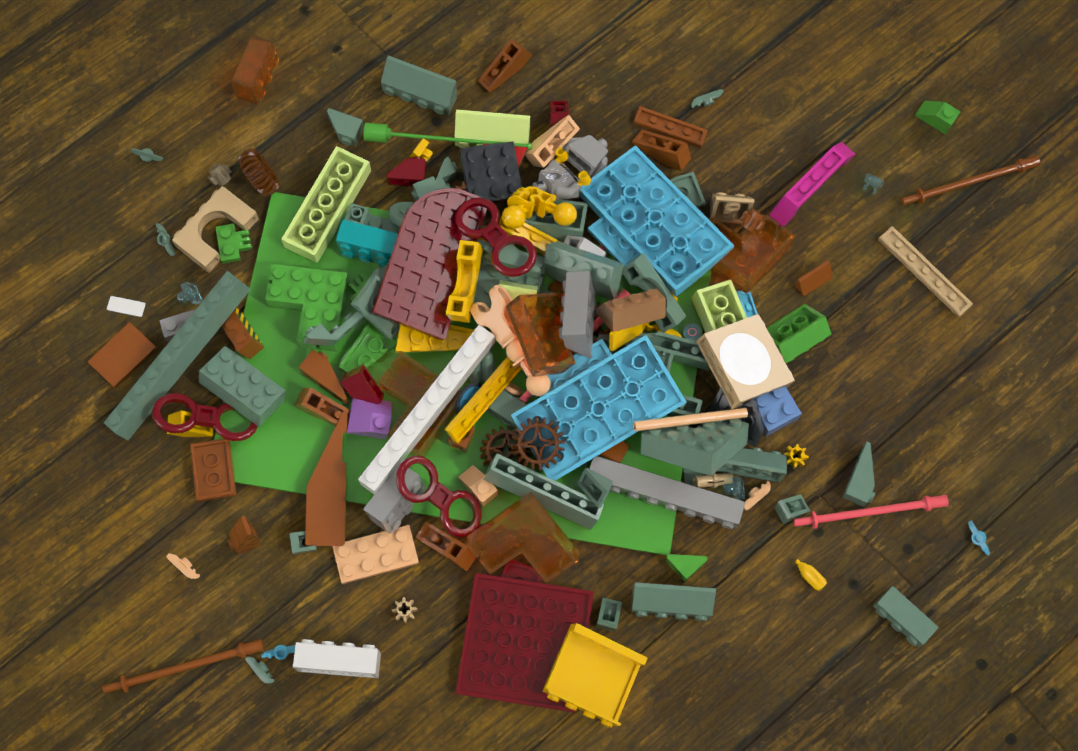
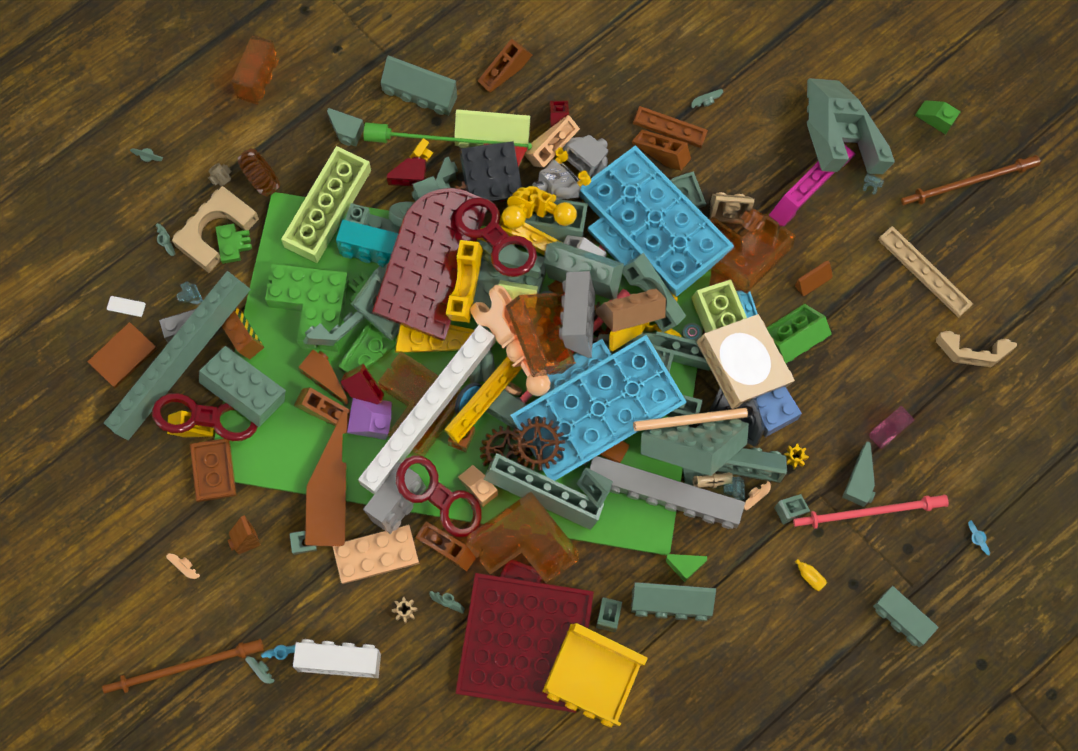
none -> sand green piece [429,591,465,613]
none -> sand green wedge [807,78,895,174]
none -> clear pink slope [869,406,914,449]
none -> tan slope [936,331,1017,367]

